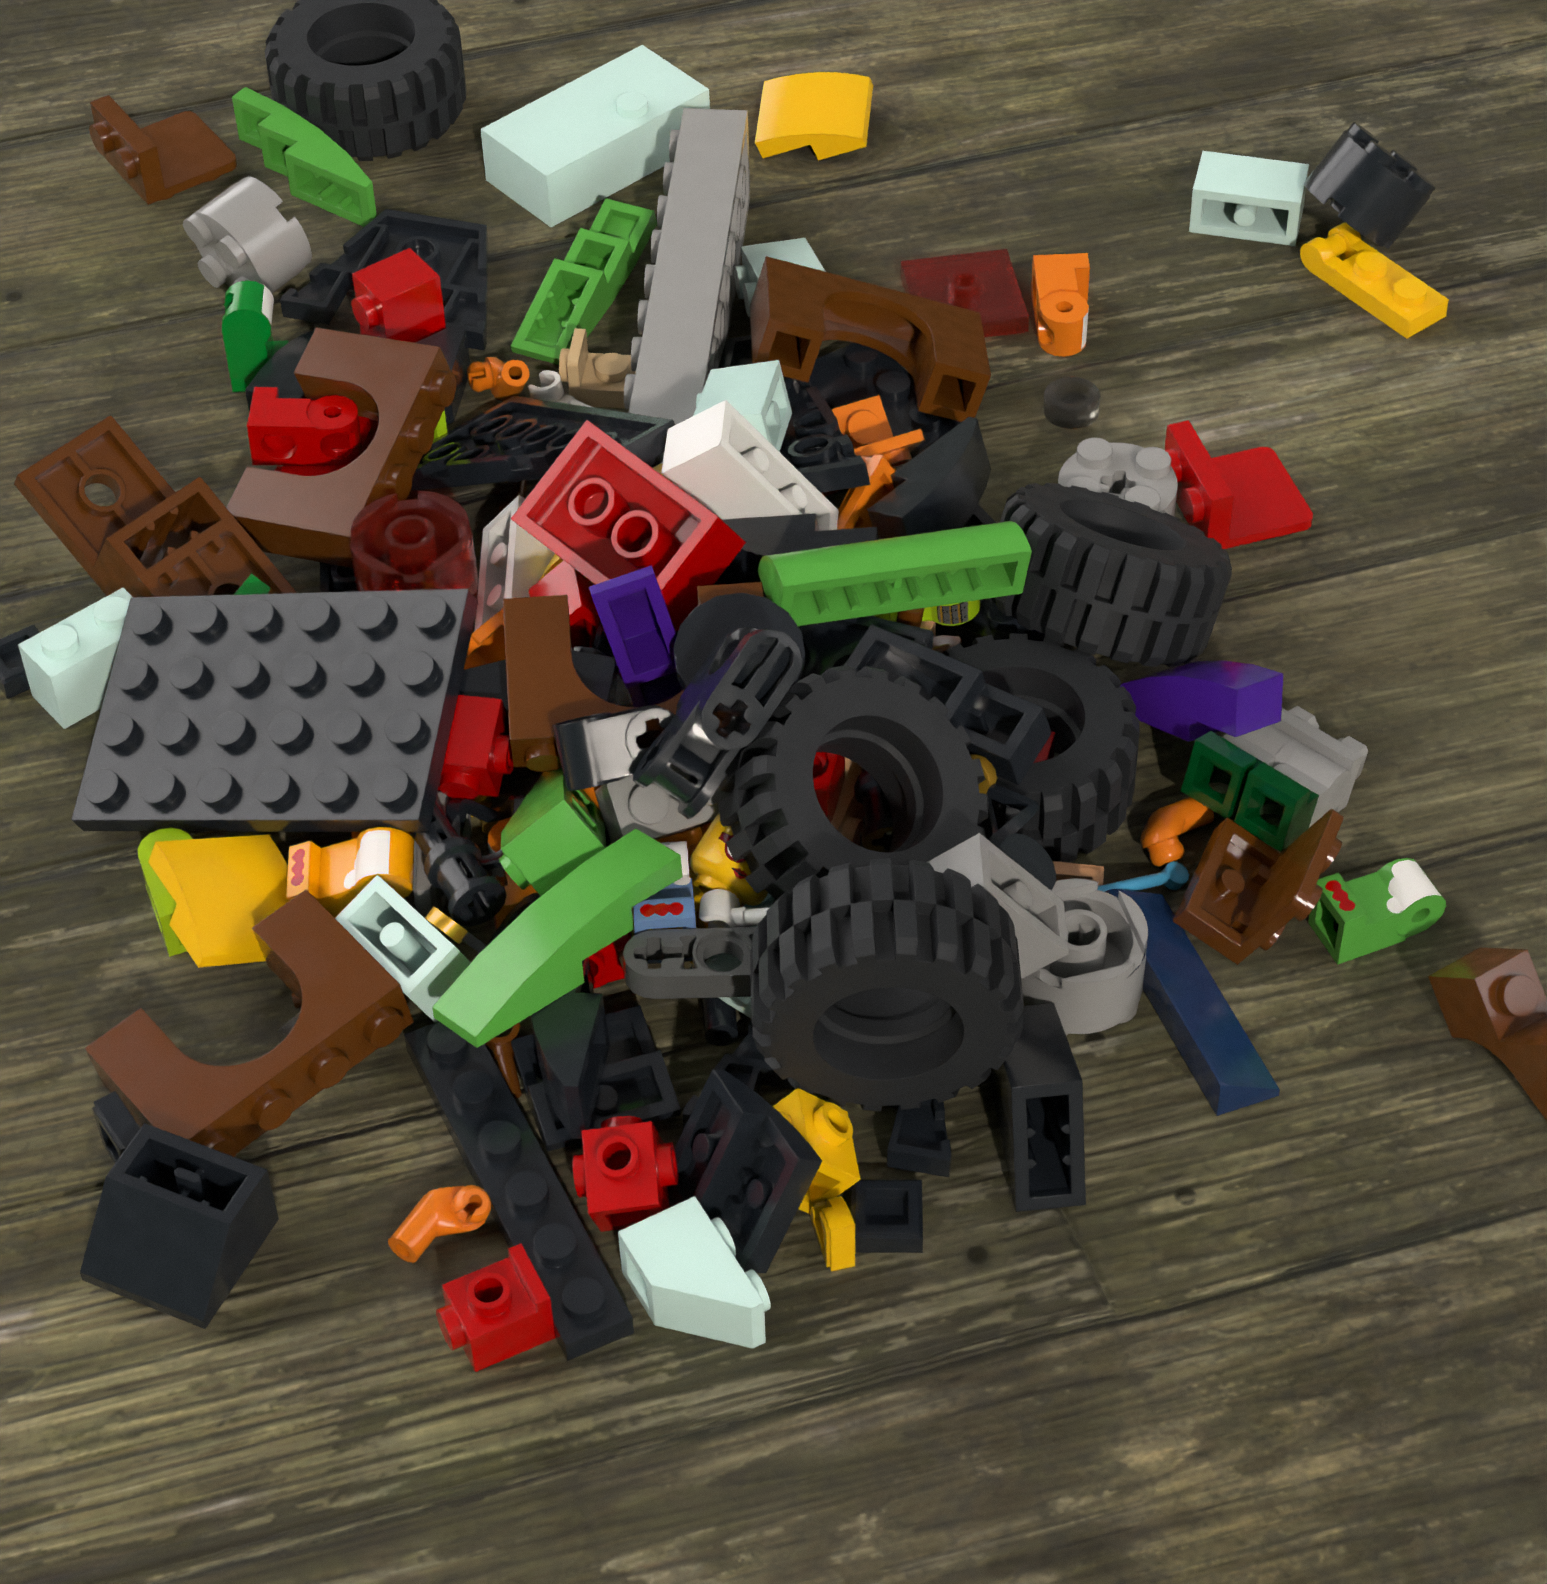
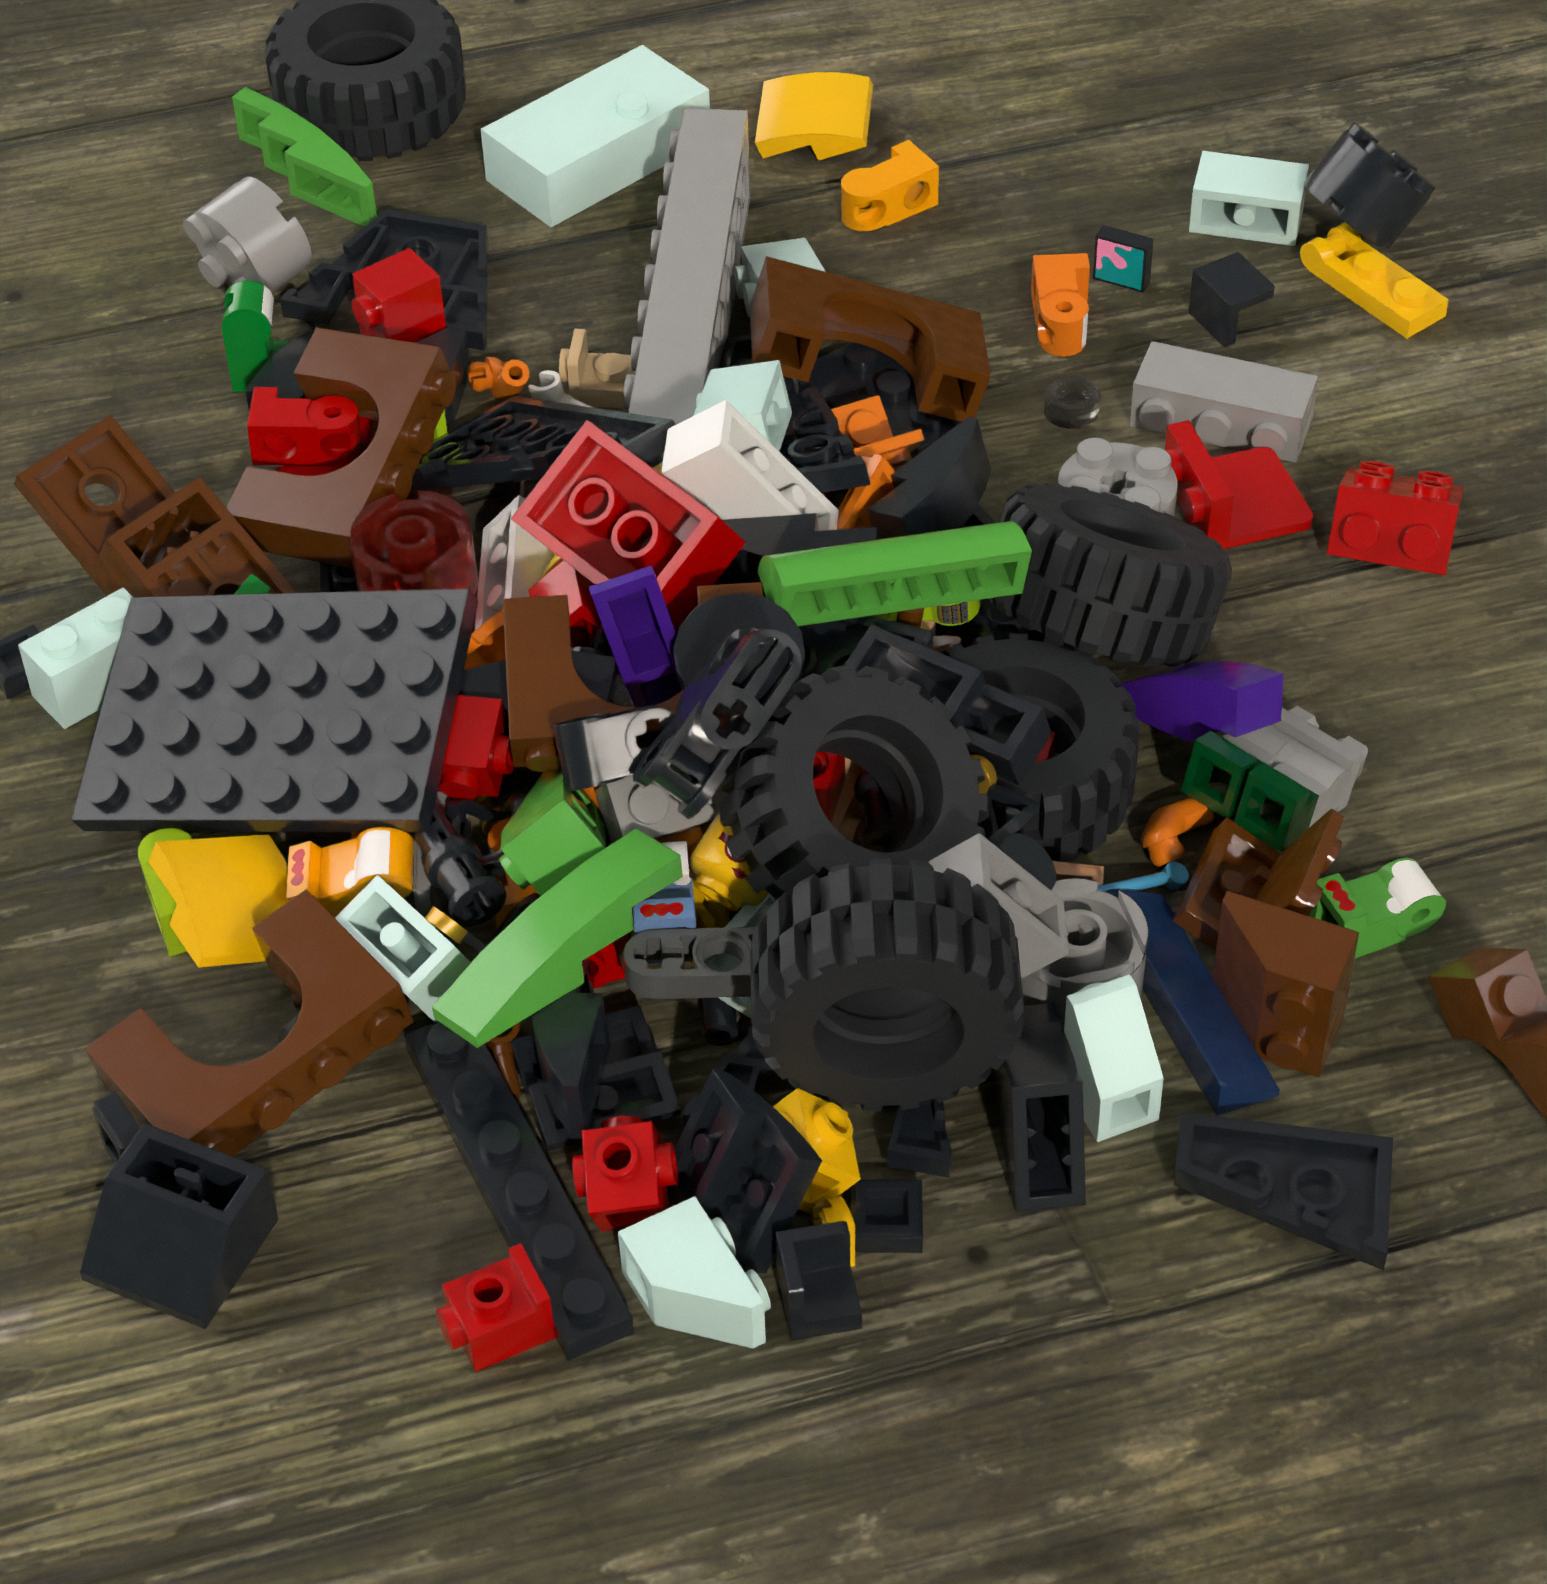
reddish brown bracket [89,95,237,205] -> none
orange arm [388,1185,491,1263] -> none
bright green slope [510,198,657,365] -> none
white hand [699,889,769,928] -> none
clear red plate [900,249,1029,337] -> none
none -> black panel [776,1221,862,1341]
none -> light orange leg [841,140,939,231]
none -> light aqua slope [1064,974,1164,1142]
none -> tile [1093,225,1154,293]
none -> light grey brick [1130,341,1318,463]
none -> black wing [1173,1112,1393,1270]
none -> black panel [1189,252,1275,347]
none -> reddish brown slope [1213,891,1359,1077]
none -> red bracket [1327,460,1464,575]

